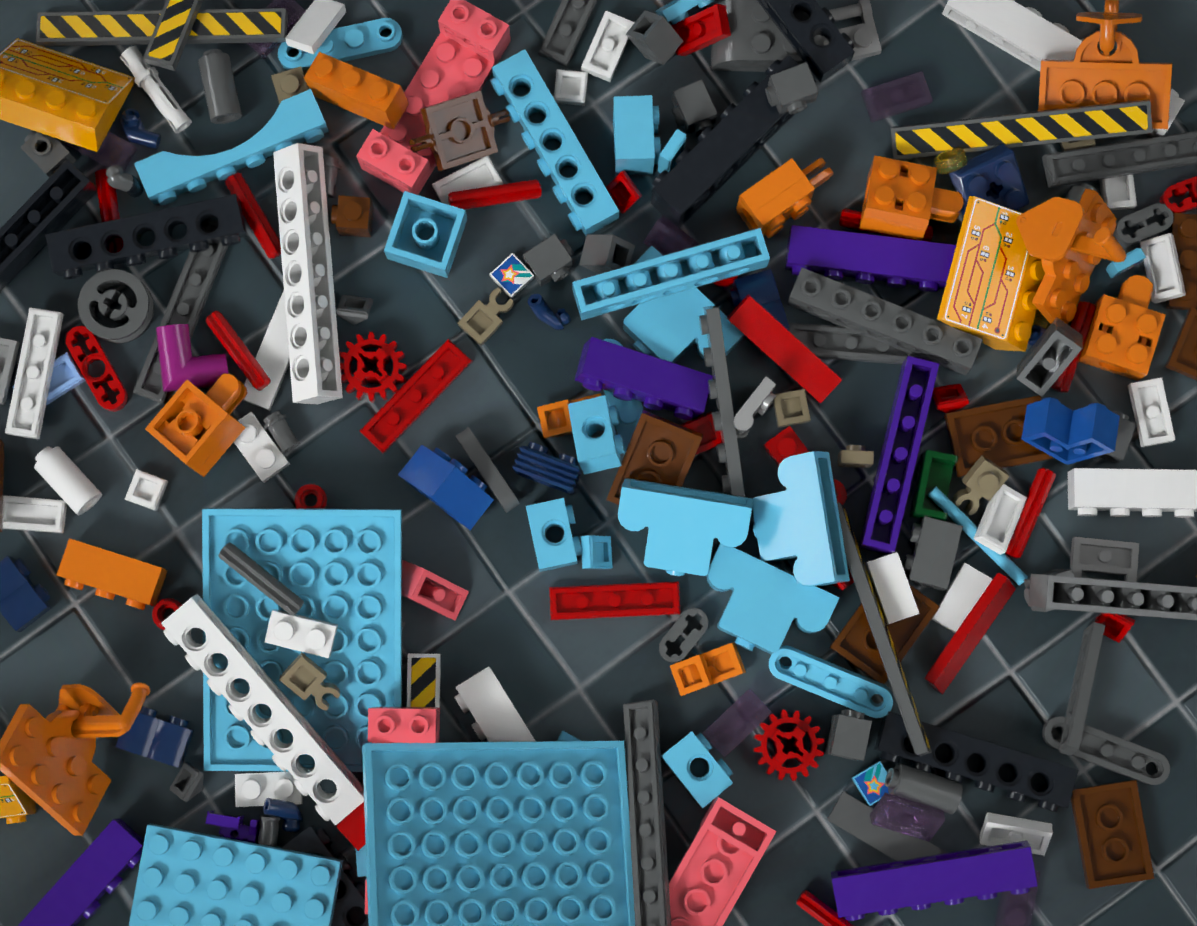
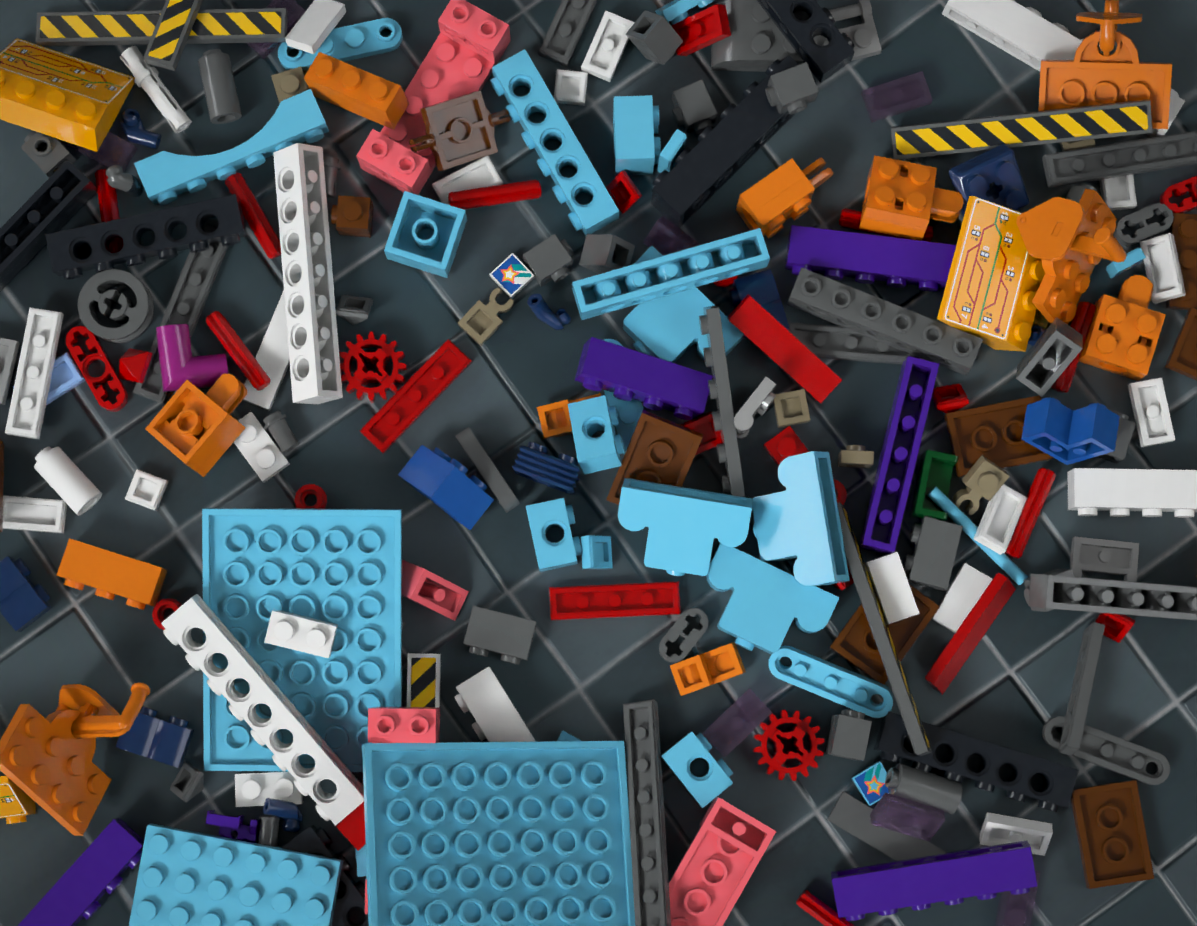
dark grey axle [218,543,304,616] -> none
dark tan plate [279,652,340,711] -> none
clear yellow tile [934,148,968,174] -> none
none -> red slope [119,348,153,384]
none -> dark grey brick [463,606,537,665]

